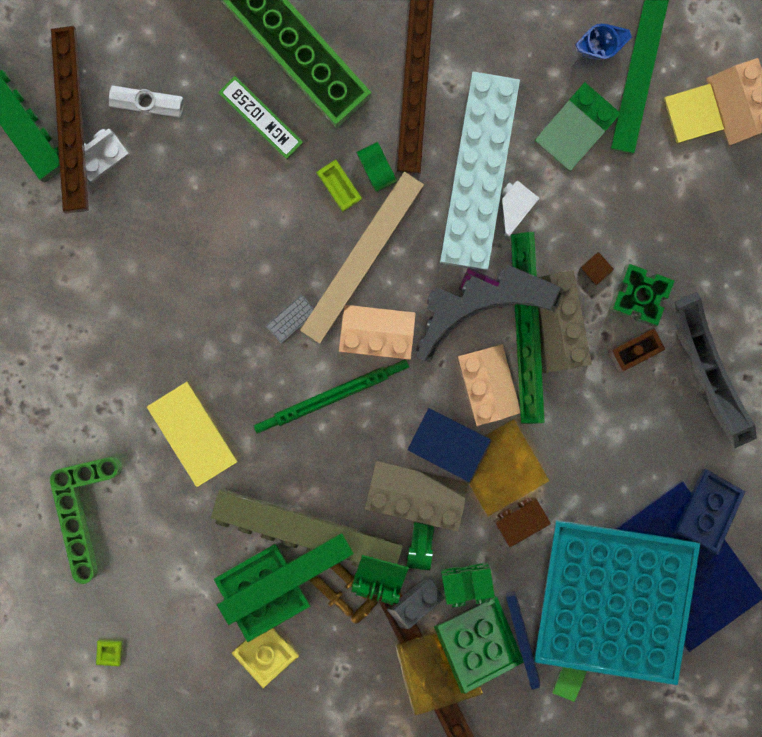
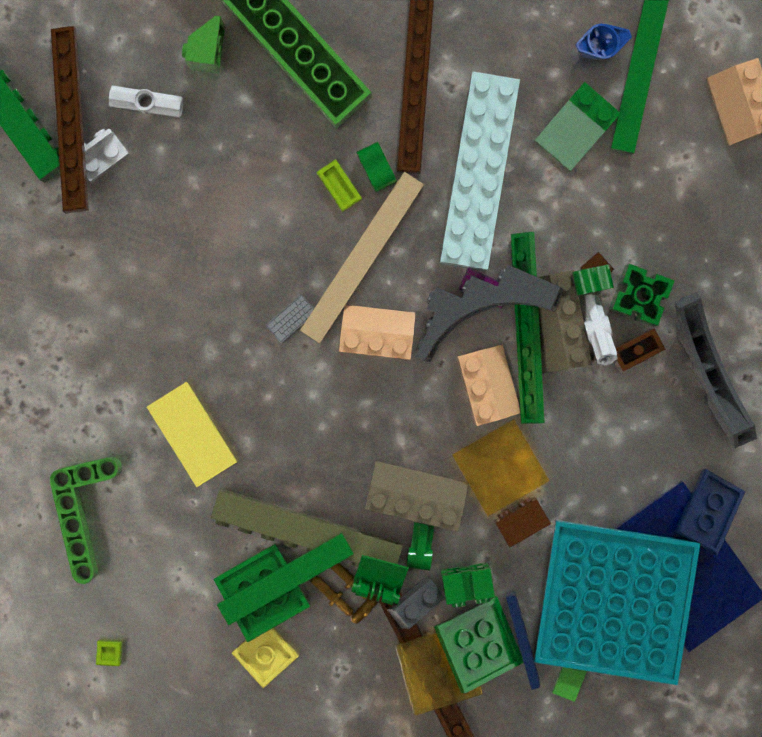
tile [218,76,303,160] -> none
green axle [253,359,410,434] -> none
dark blue tile [407,408,492,483] -> none
white slope [500,181,539,238] -> none
light yellow tile [663,84,724,144] -> none
none -> bright green slope [182,16,226,74]
none -> green axle [572,264,614,296]
none -> white piece [580,294,618,366]

